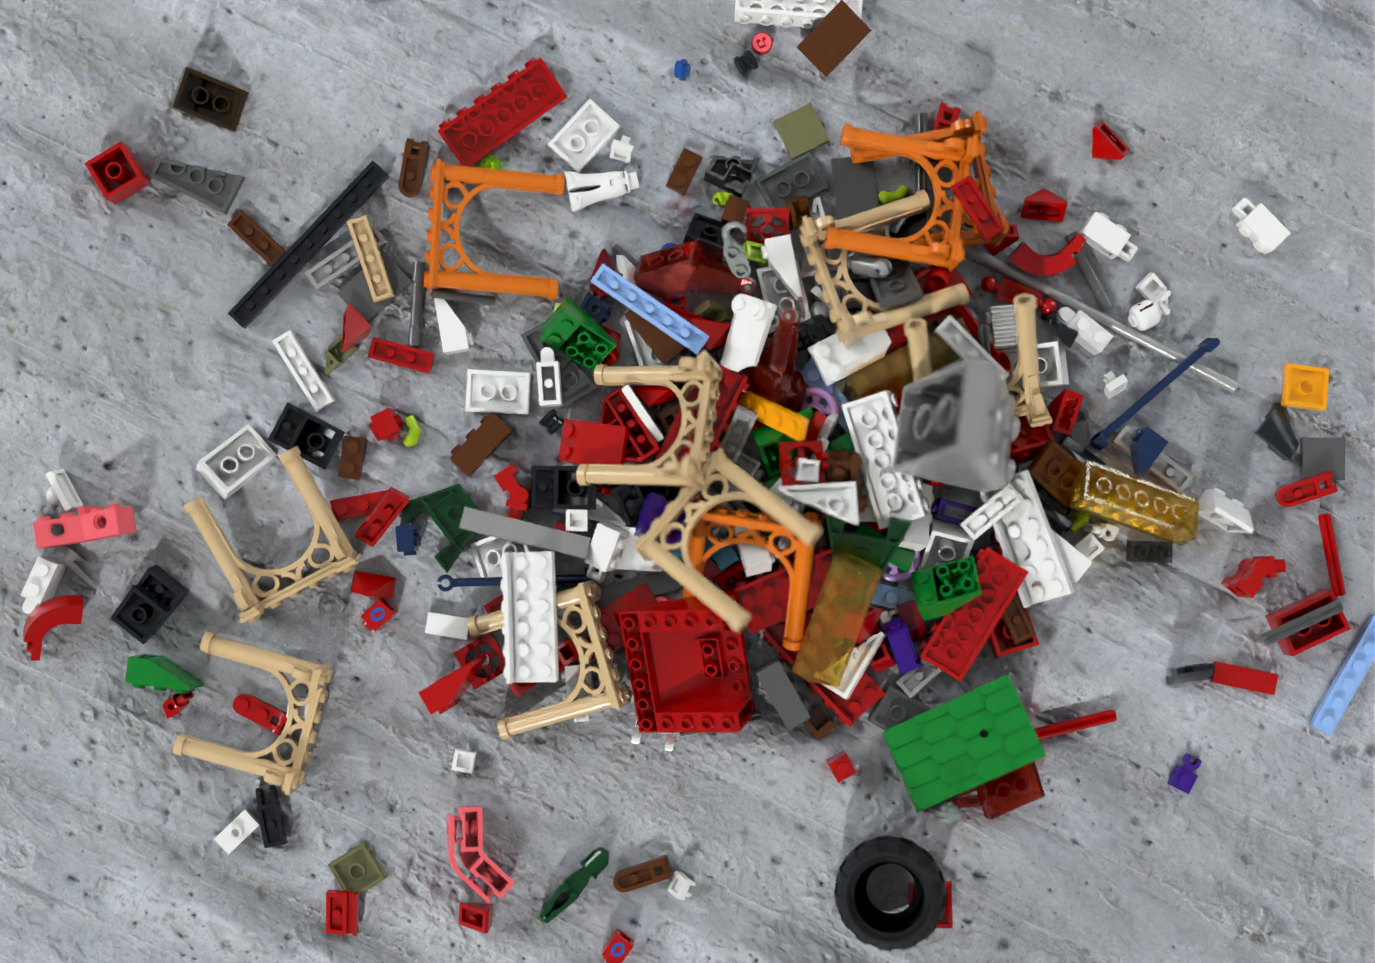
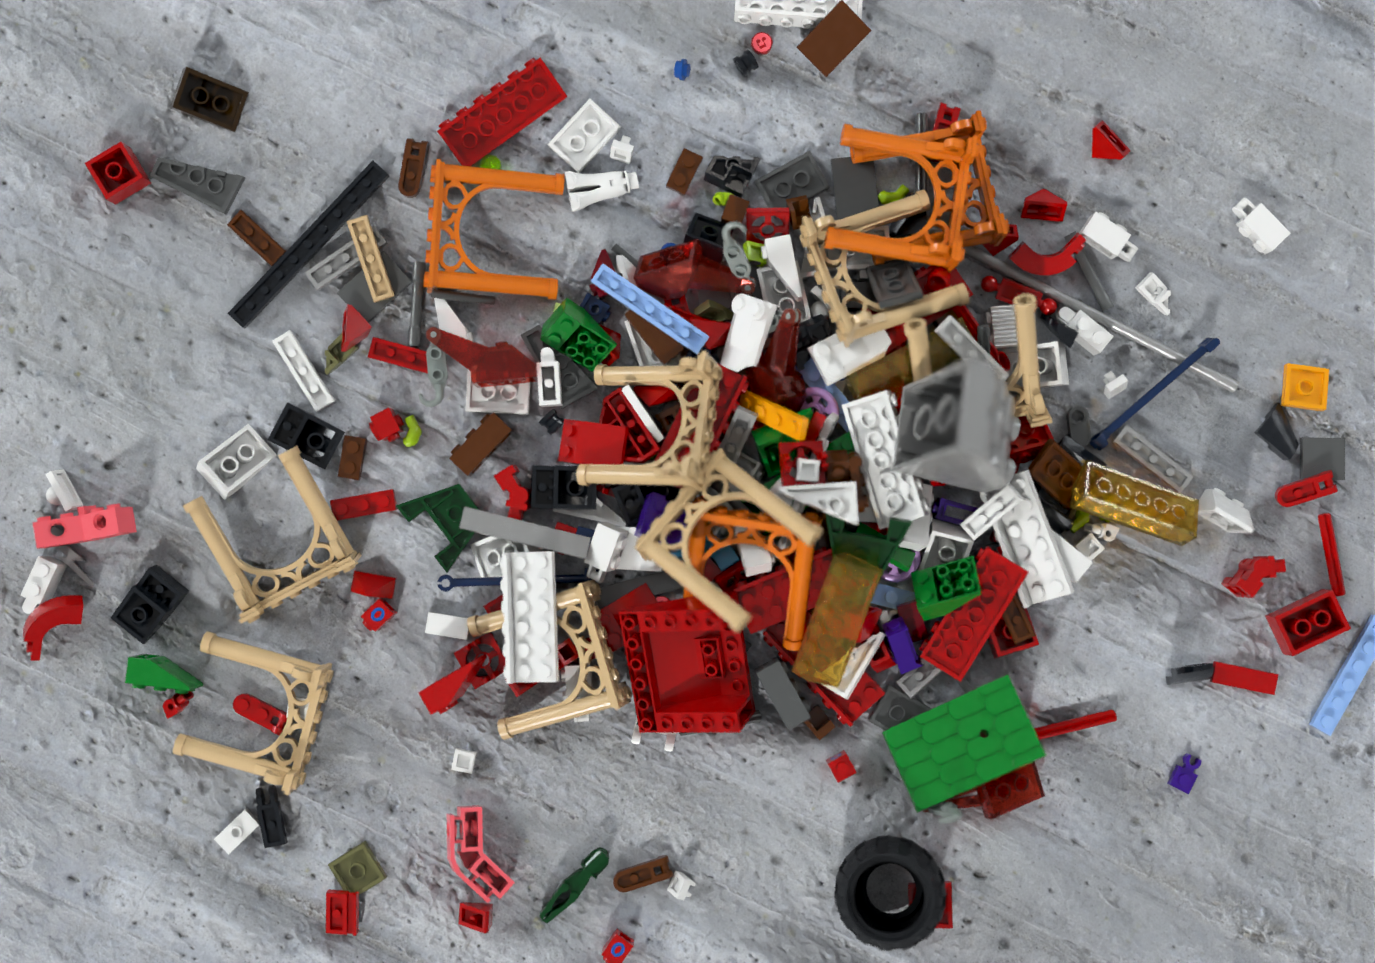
red plate [355,487,410,547] -> none
dark blue brick [395,525,421,556] -> none
white tile [566,509,588,531] -> none
olive tile [773,103,830,160] -> none
light grey piece [852,256,892,278] -> none
red tile [950,175,1005,243] -> none
red slope [1047,389,1084,436] -> none
clear smoke slope [1126,540,1173,563] -> none
white head [1128,300,1162,331] -> none
dark blue slope [1129,427,1169,477] -> none
dark grey axle [1261,601,1343,645] -> none
none -> clear red slope [418,327,538,407]

